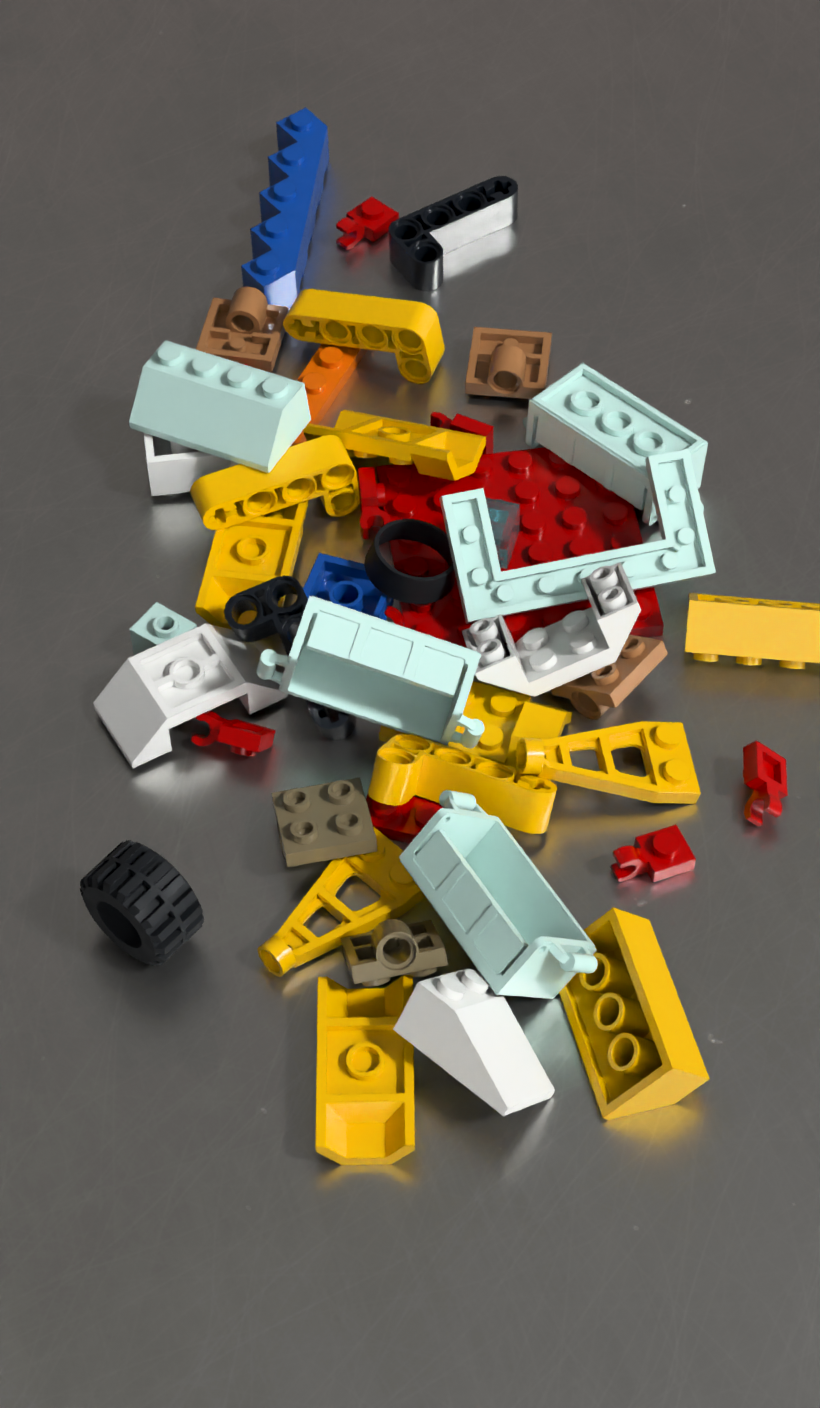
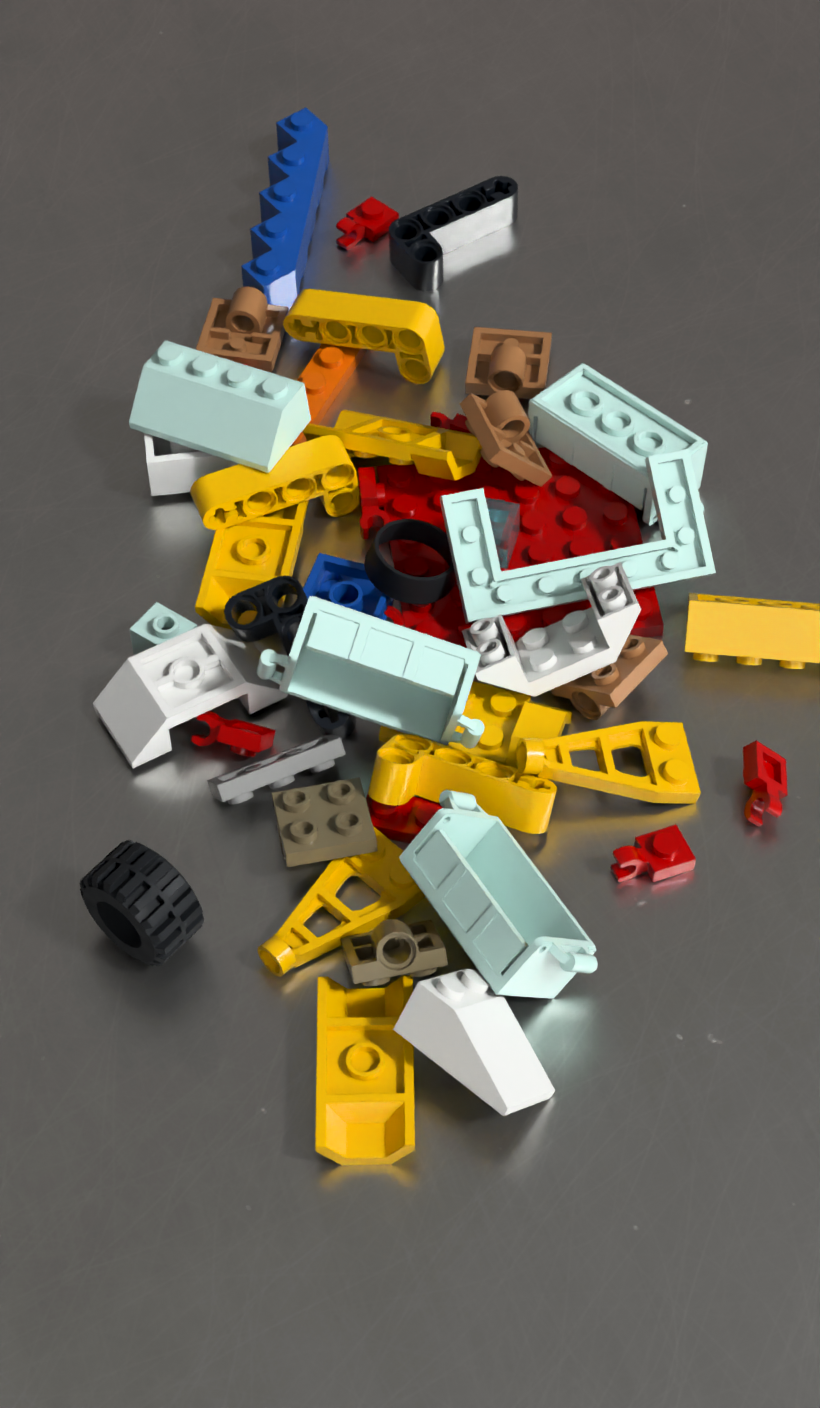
yellow slope [559,907,710,1120] -> none
none -> light grey plate [207,734,346,805]
none -> medium nougat plate [460,390,552,487]

